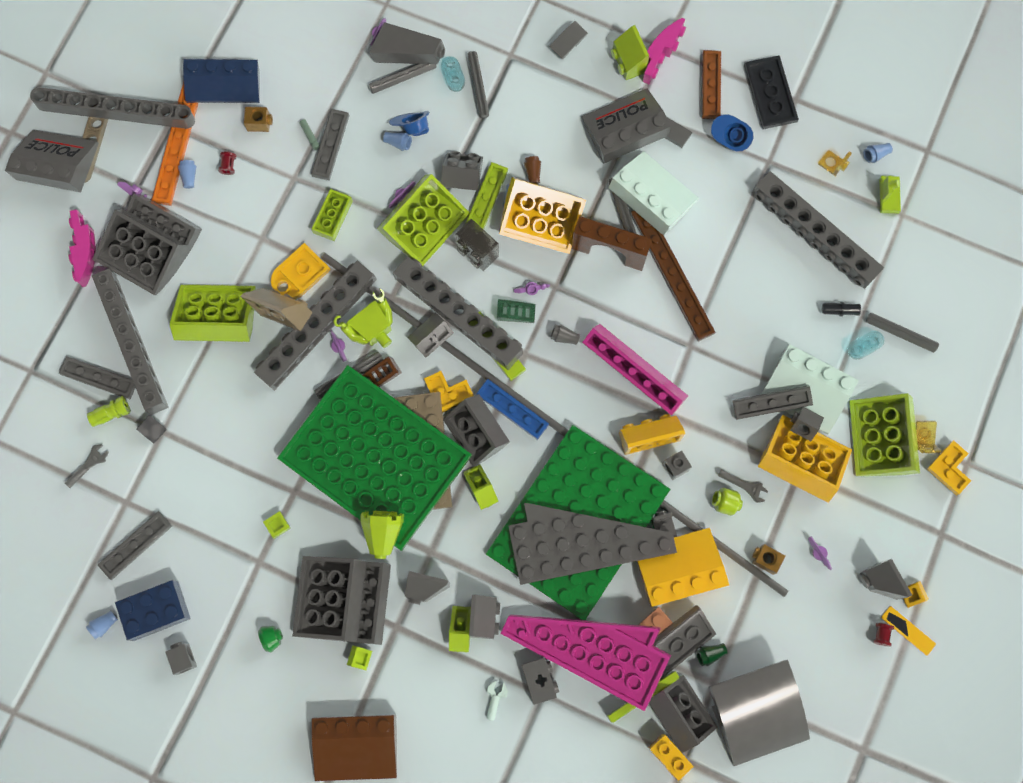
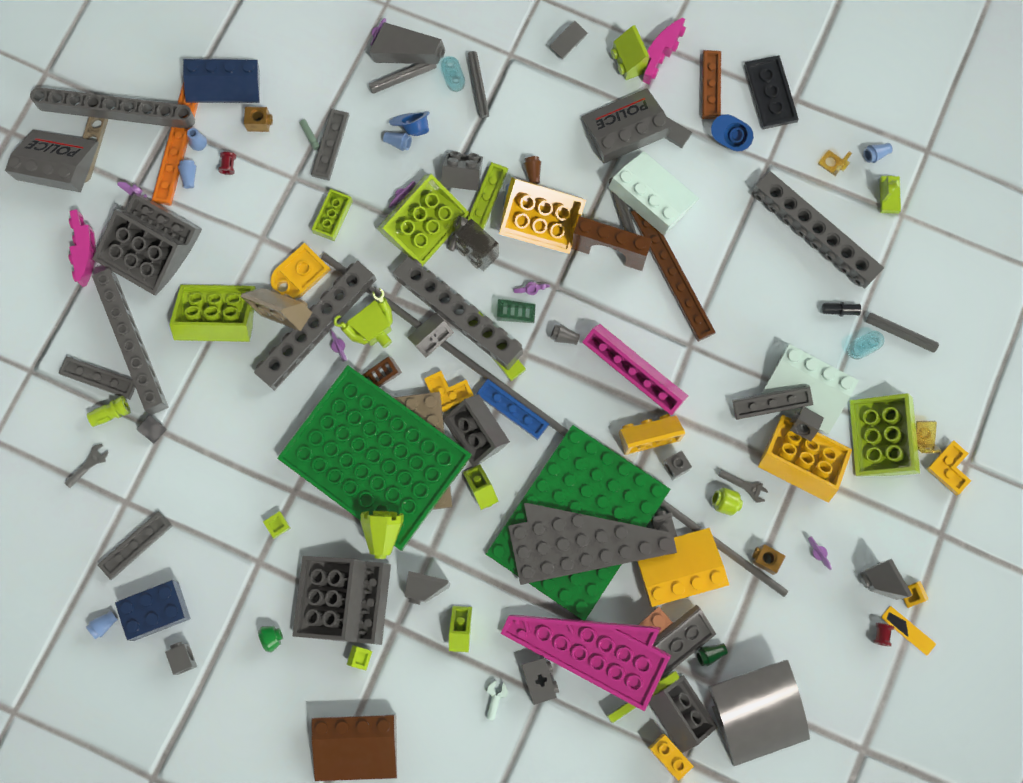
dark grey axle [314,352,383,399] -> none
dark grey slope [469,595,500,639] -> none
none -> medium blue cone [187,128,207,151]
none -> dark grey bar [448,216,468,251]

